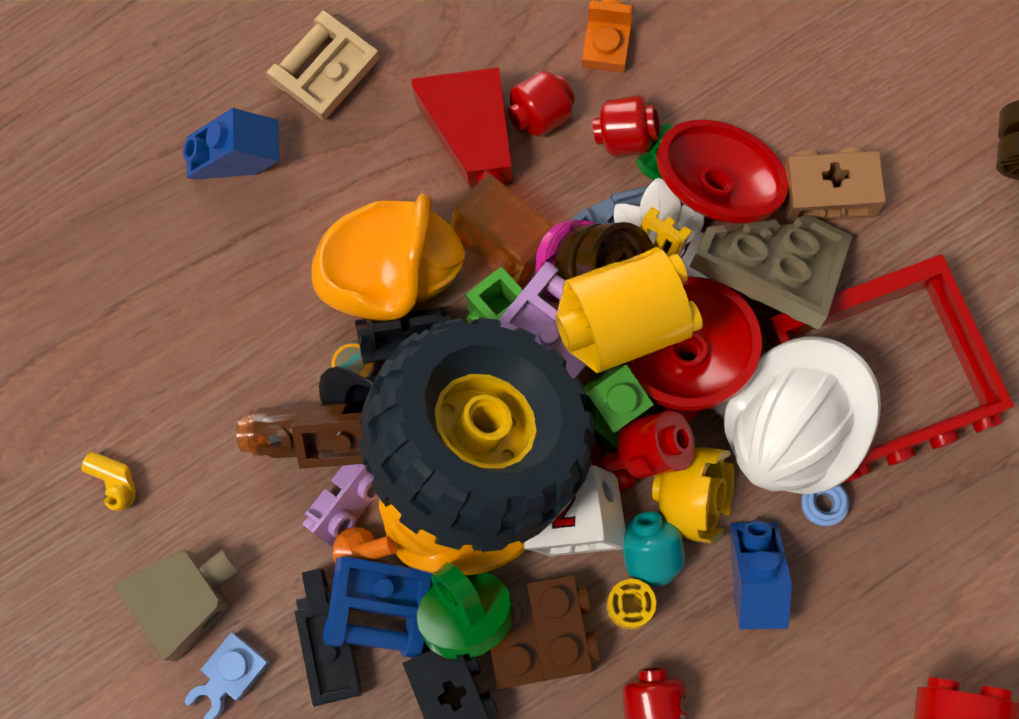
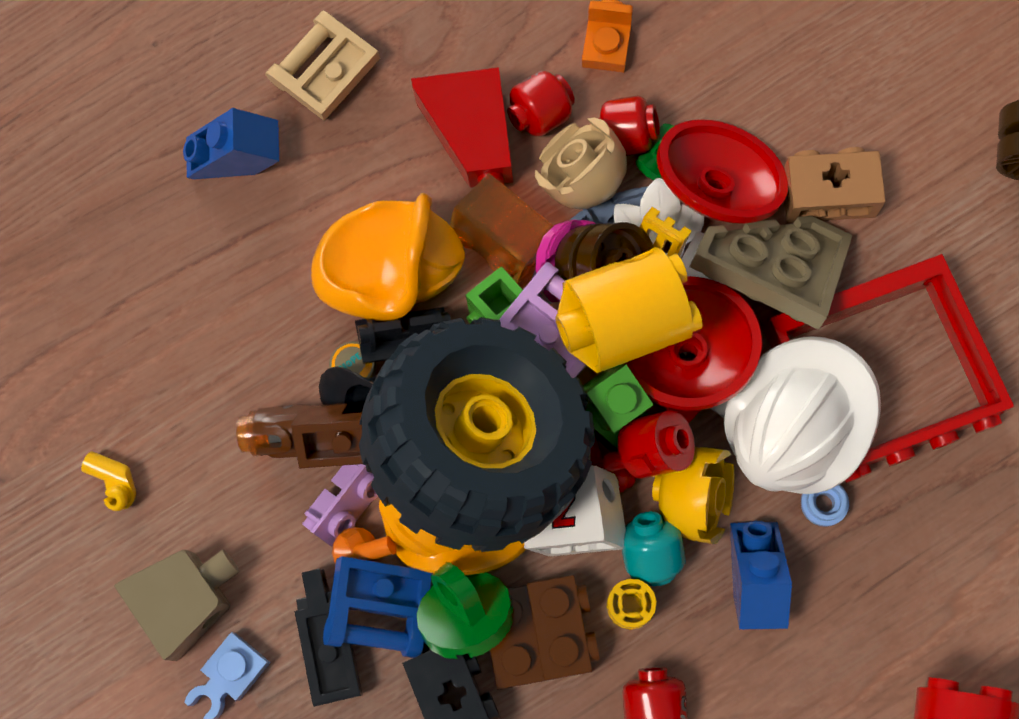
none -> tan cylinder [535,117,627,210]

